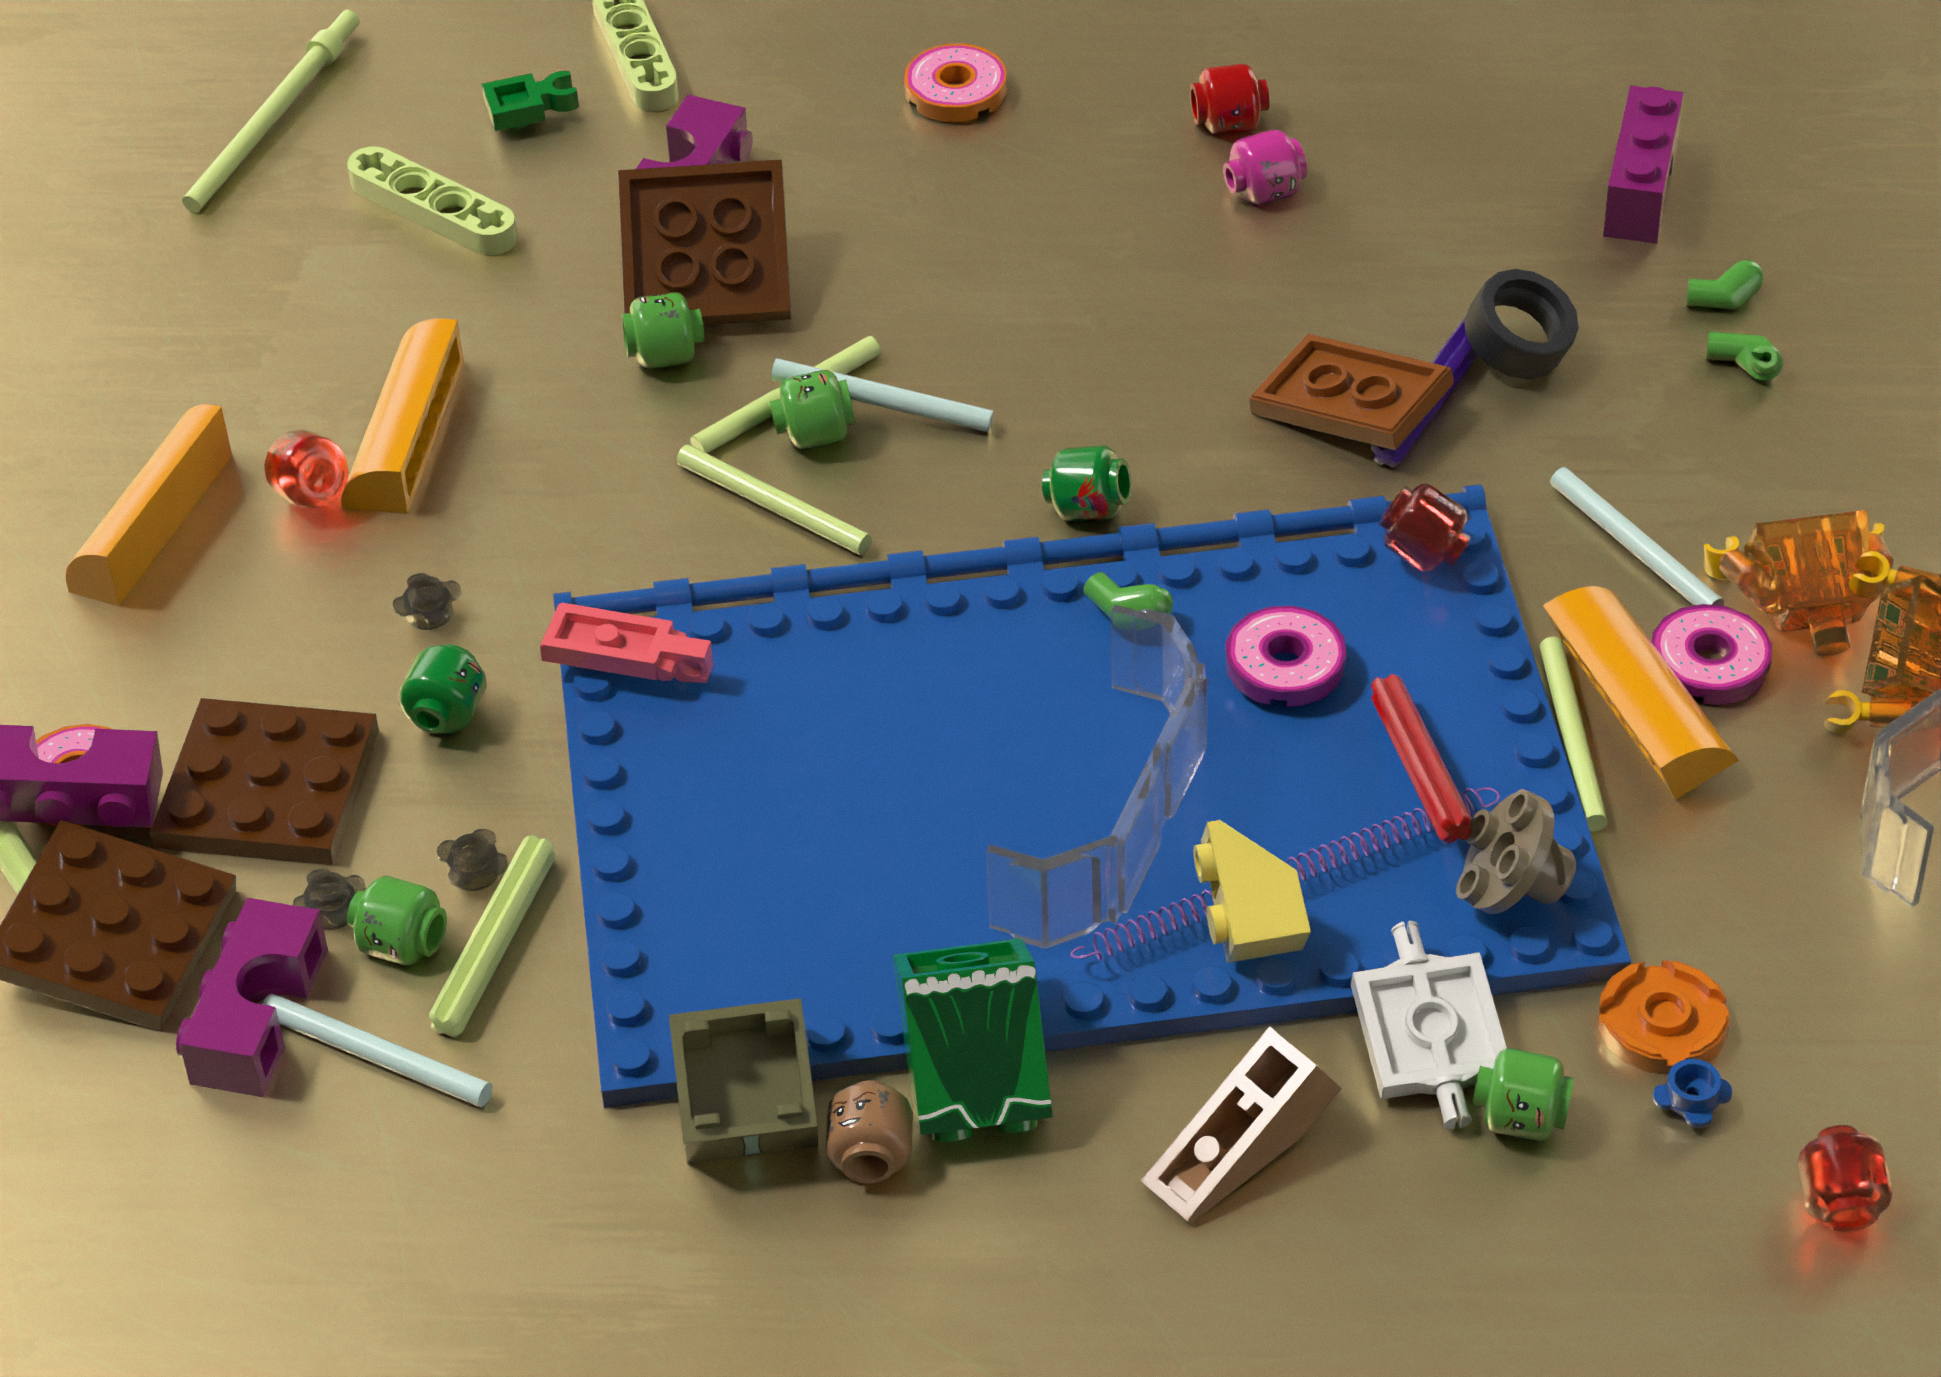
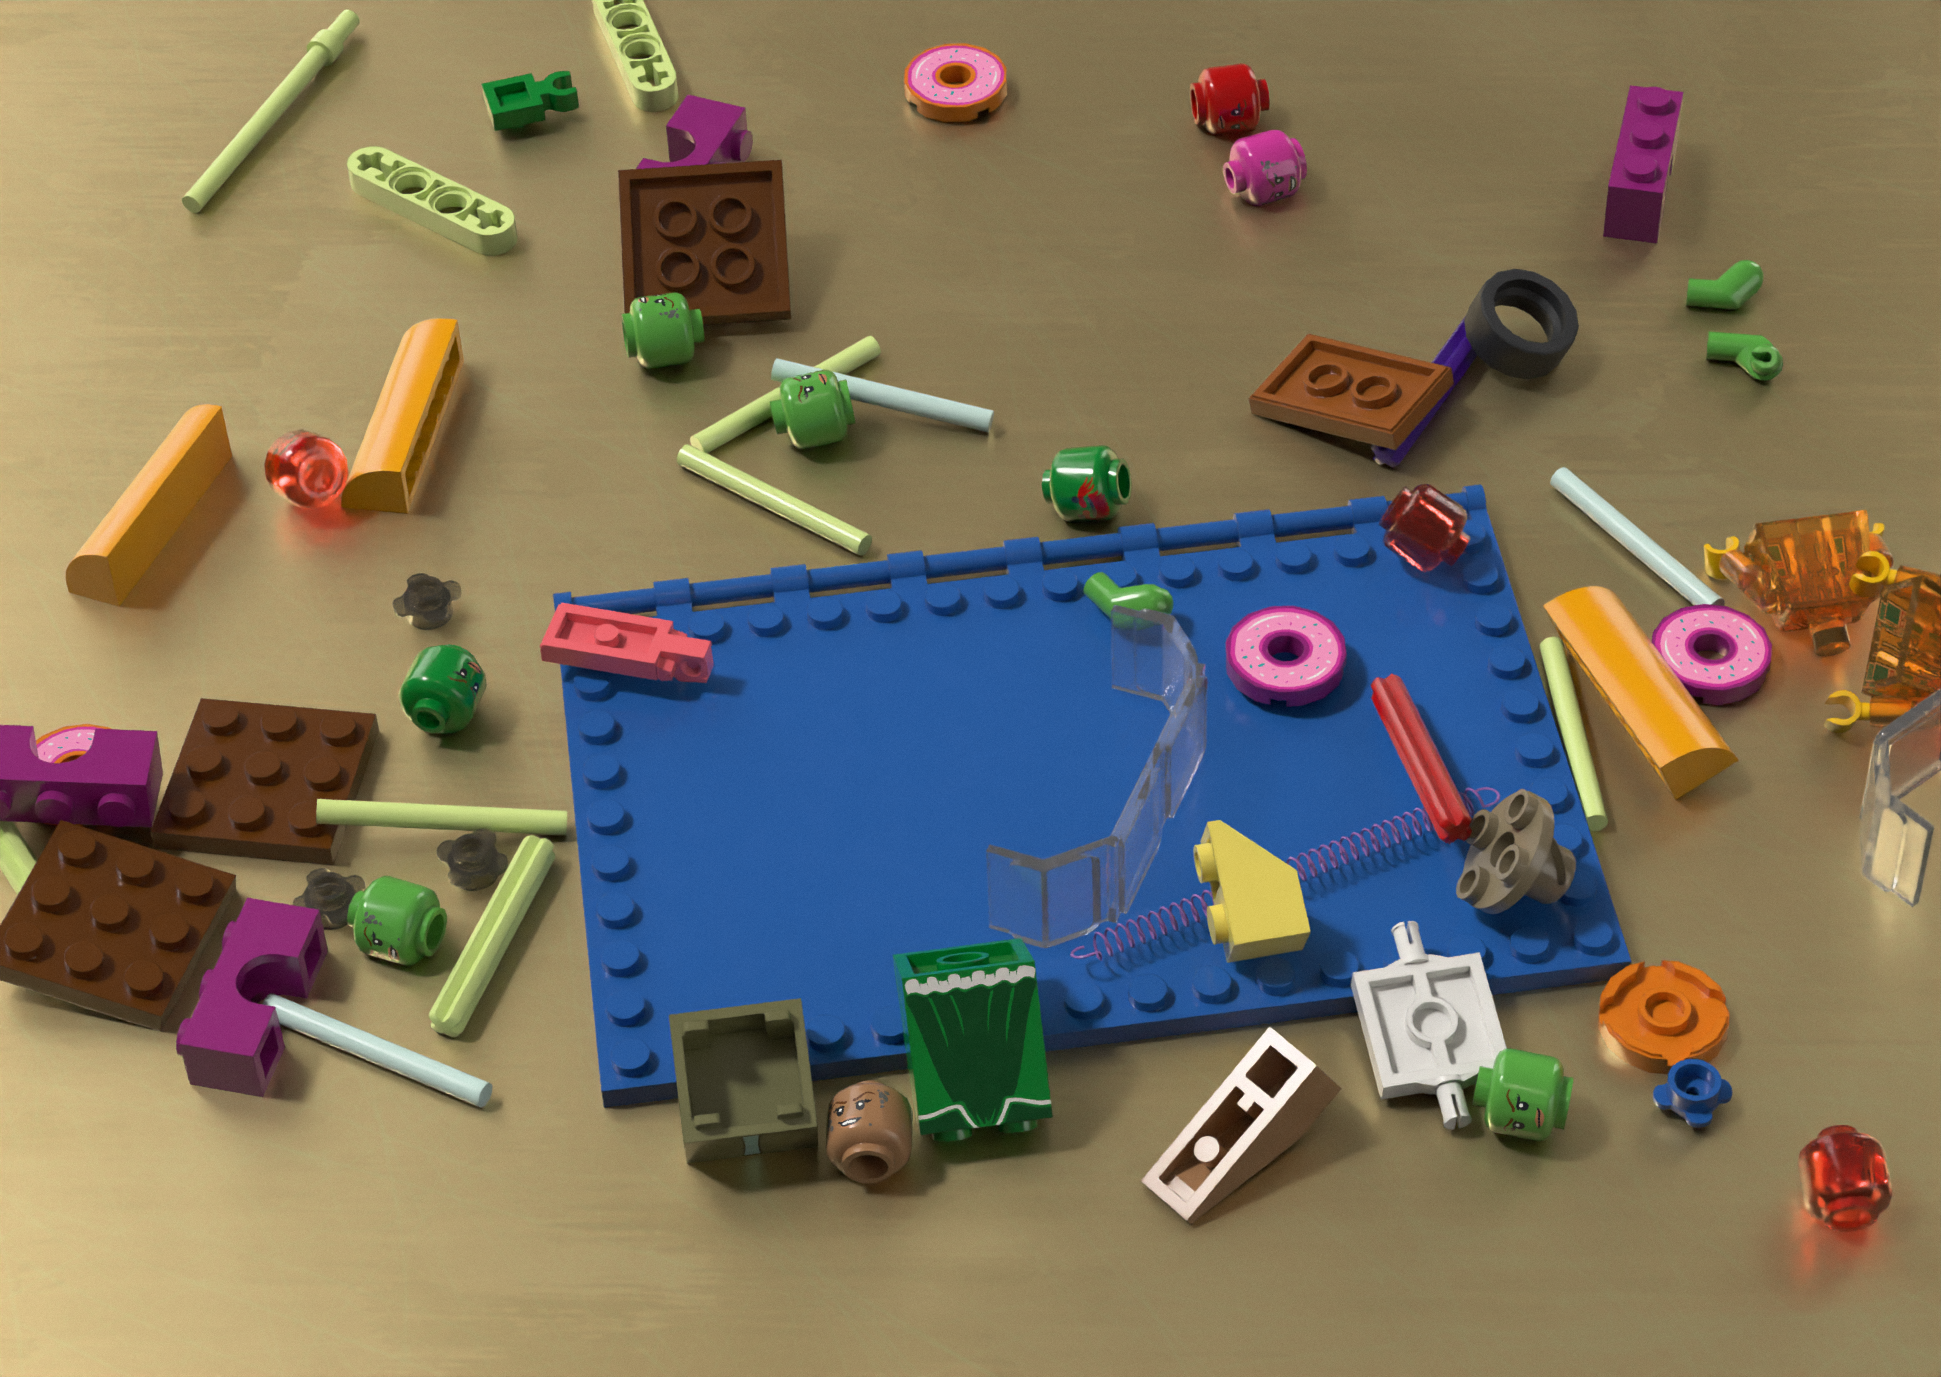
none -> yellowish green bar [316,799,567,835]

